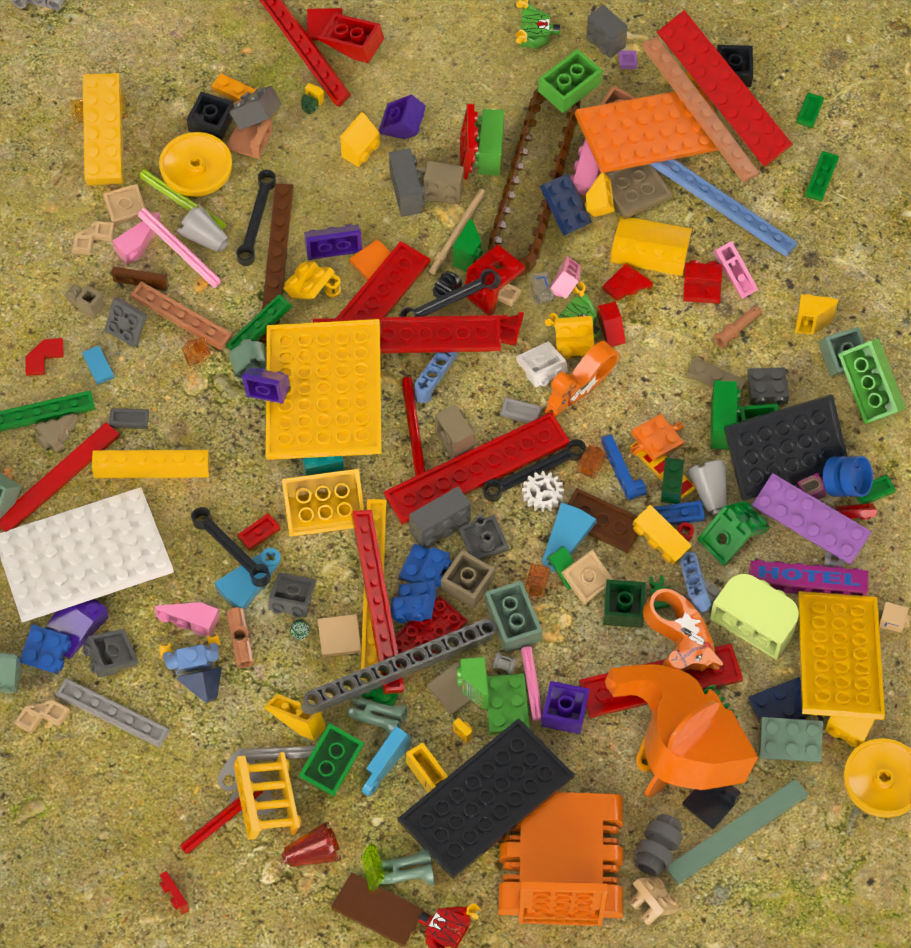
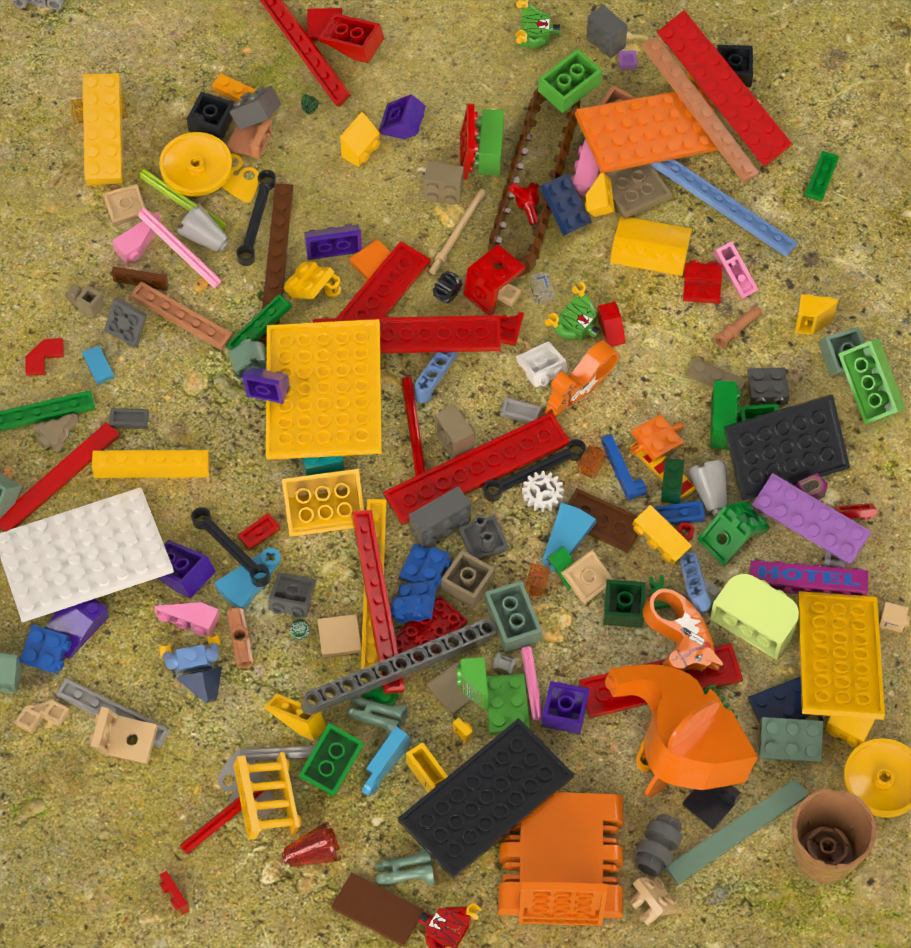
tan tile [72,221,115,255] -> none
dark grey plate [83,629,138,678] -> none
clear orange brick [182,337,211,366] -> none
yellow plate [305,83,324,106] -> none
clear neon green tile [361,844,385,890] -> none
dark grey brick [389,148,425,217] -> none
black piece [399,269,501,317] -> none
green slope [453,219,483,272] -> none
bright pink slope [551,256,581,299] -> none
yellow plate [555,316,594,359] -> none
red wing [602,263,653,300] -> none
green tile [796,92,824,128] -> none
blue wheel [823,456,873,497] -> none
green tile [856,474,896,504] -> none
none -> tan bracket [90,707,158,765]
none -> dark purple slope [158,540,216,599]
none -> yellow piece [222,154,259,203]
none -> red bush [509,182,539,225]
none -> medium nougat cone [792,789,876,883]

